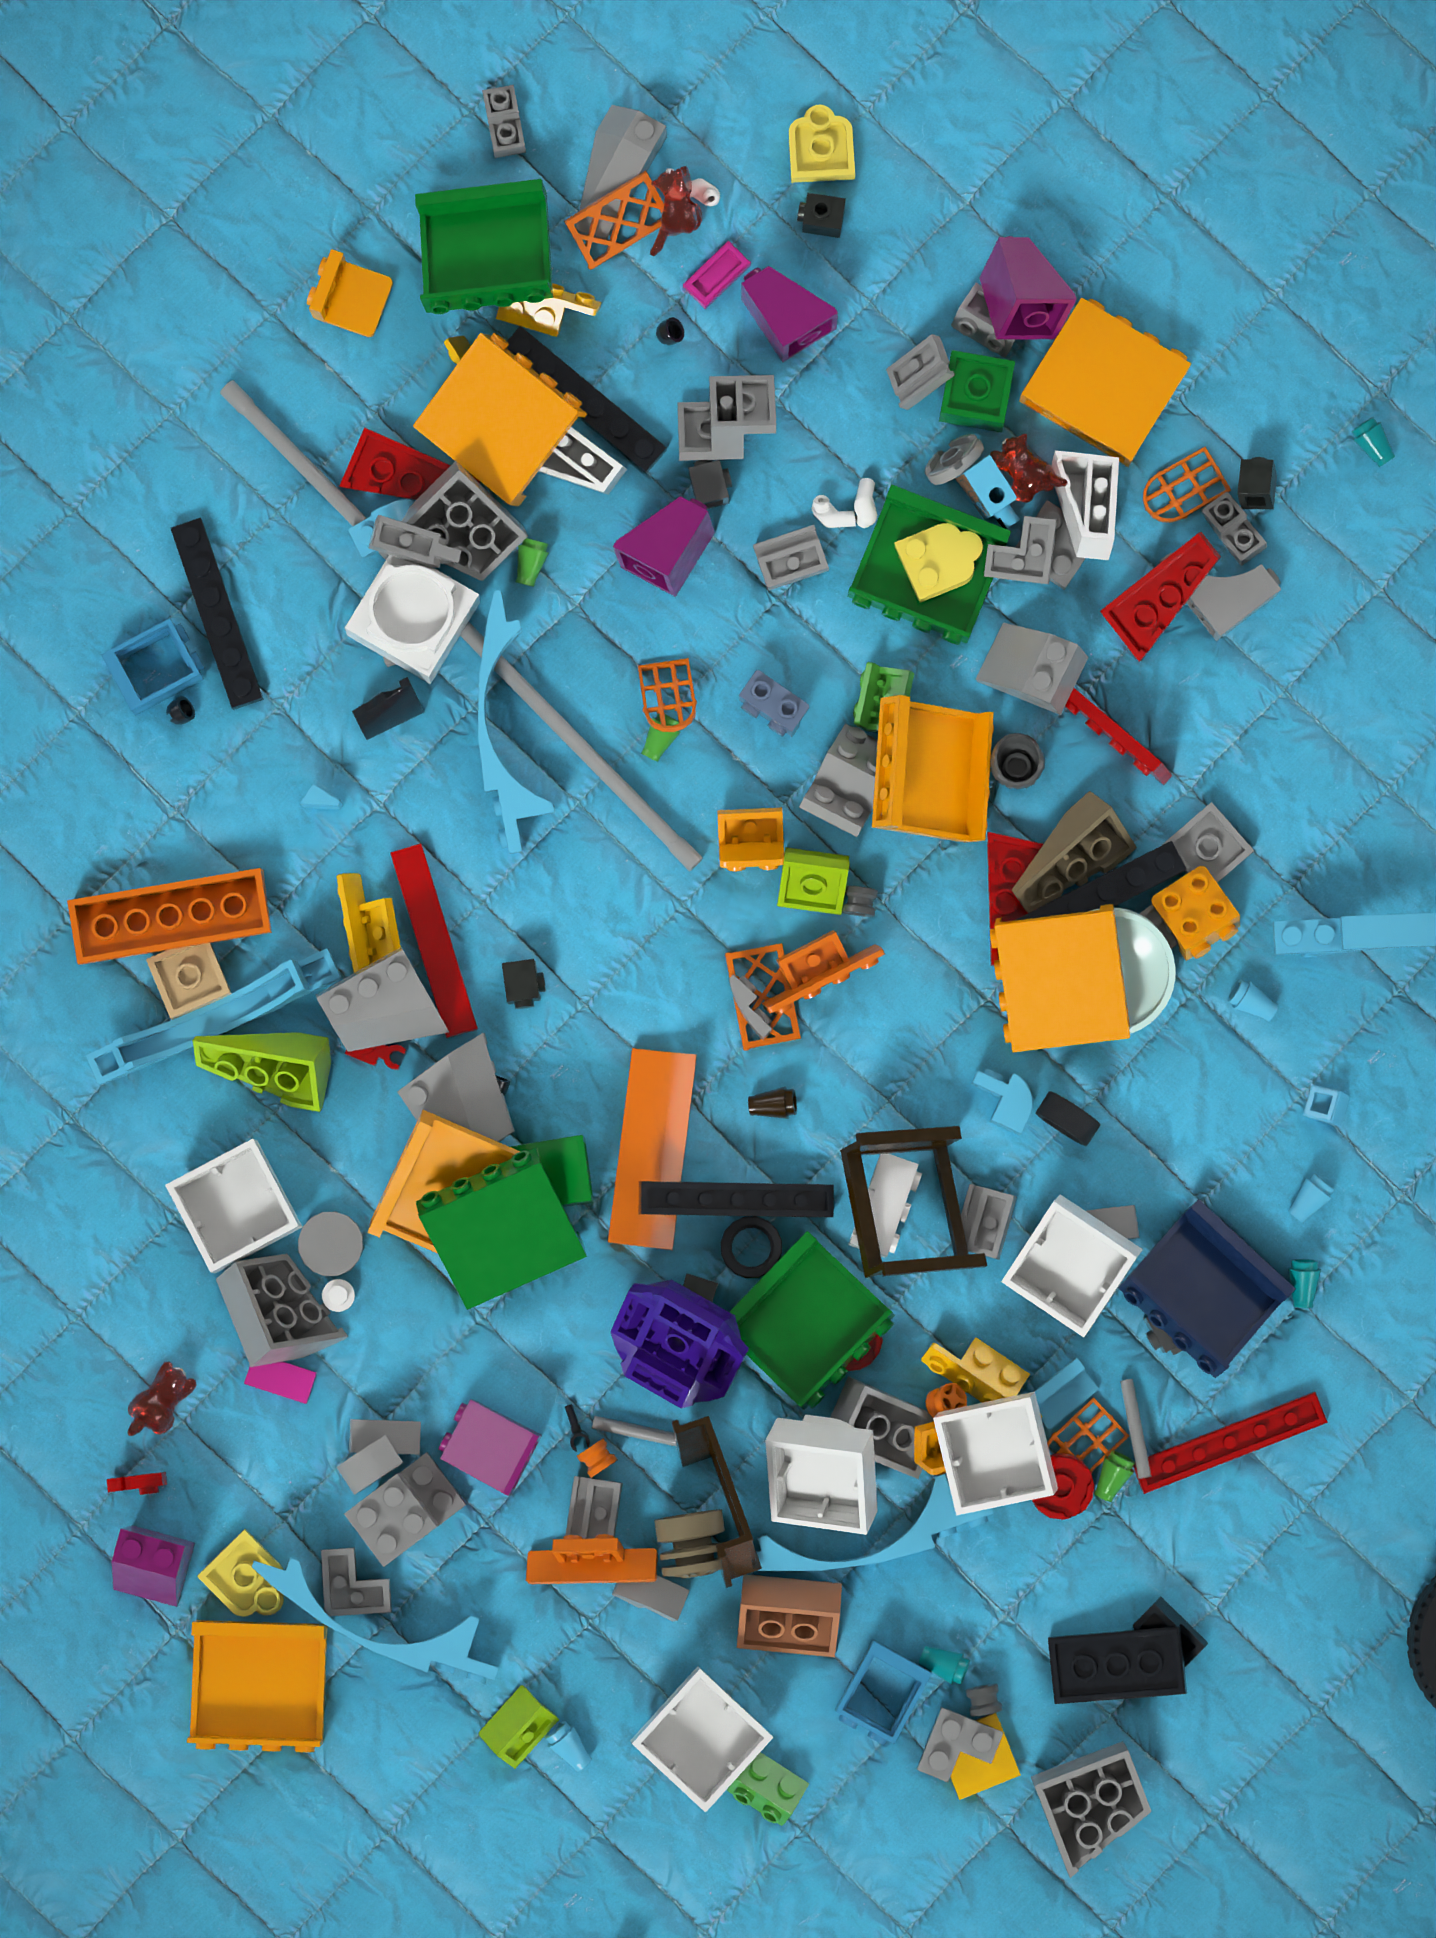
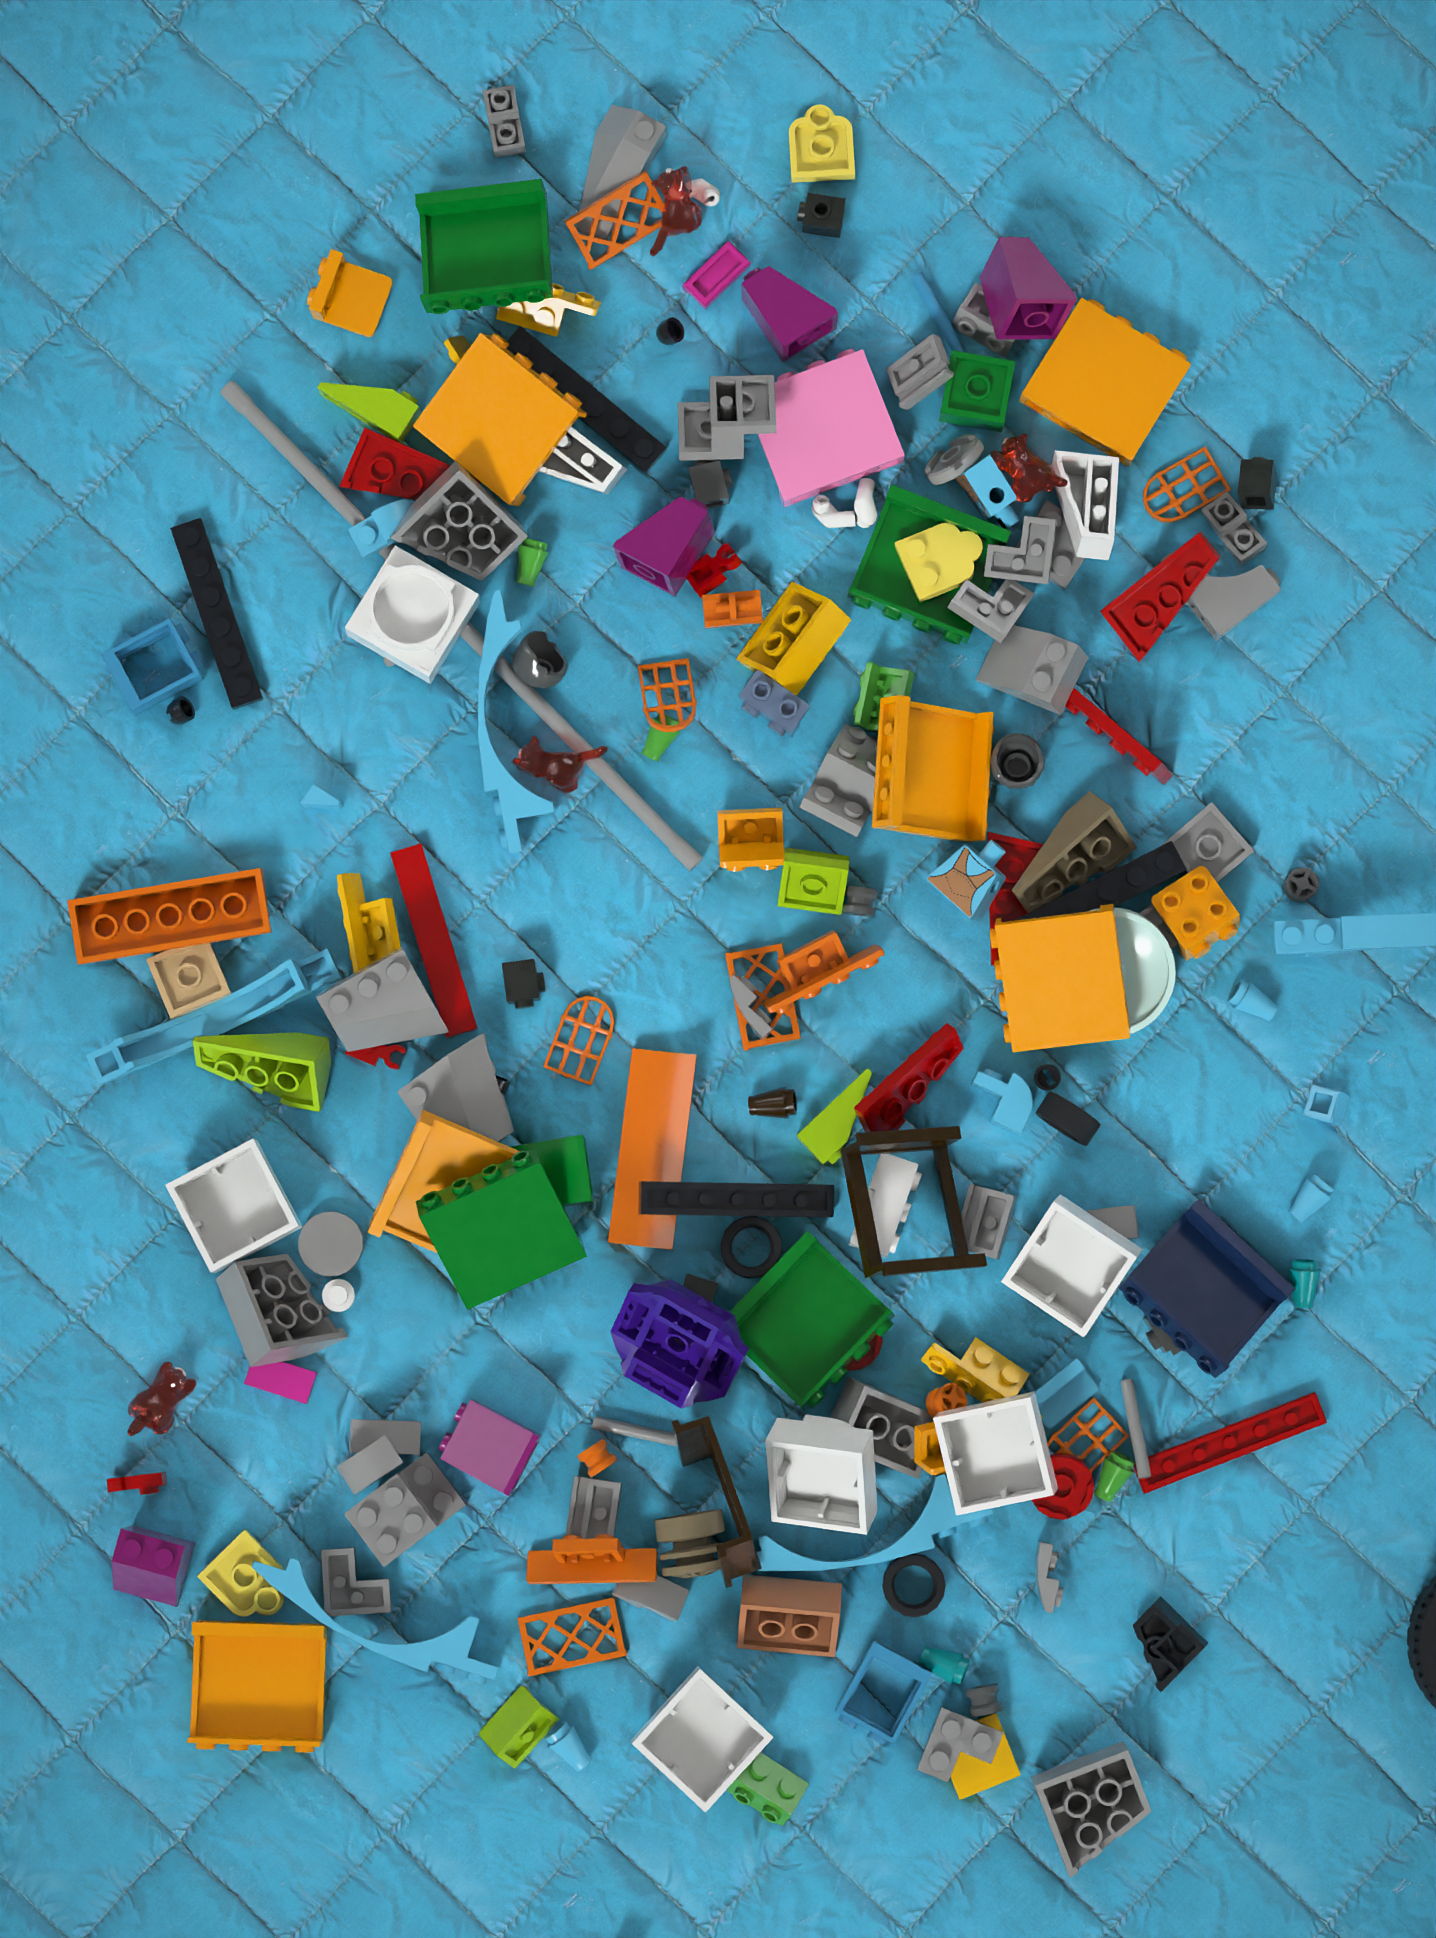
black slope [352,677,424,740] -> none
light grey hinge [368,515,461,568] -> none
black hand [565,1404,590,1452] -> none
light grey plate [753,525,829,591] -> none
black tile [1048,1626,1187,1704] -> none
teal cone [1351,417,1395,467] -> none
none -> lime slope [317,382,421,444]
none -> dark grey hair [512,631,568,689]
none -> clear red animal [512,736,608,793]
none -> orange window [517,1597,627,1677]
none -> orange window [543,996,614,1086]
none -> red plate [686,543,742,599]
none -> orange hips [702,590,763,629]
none -> yellow slope [736,582,852,696]
none -> bright pink panel [757,349,905,508]
none -> lime slope [796,1068,872,1165]
none -> red wing [854,1023,964,1132]
none -> black tyre [882,1553,946,1617]
none -> dark azure bar [911,272,967,353]
none -> torso [926,840,1006,922]
none -> light grey plate [947,579,1035,643]
none -> black hinge [1034,1064,1061,1091]
none -> light grey slope [1035,1541,1064,1613]
none -> dark grey wheel [1283,867,1319,903]

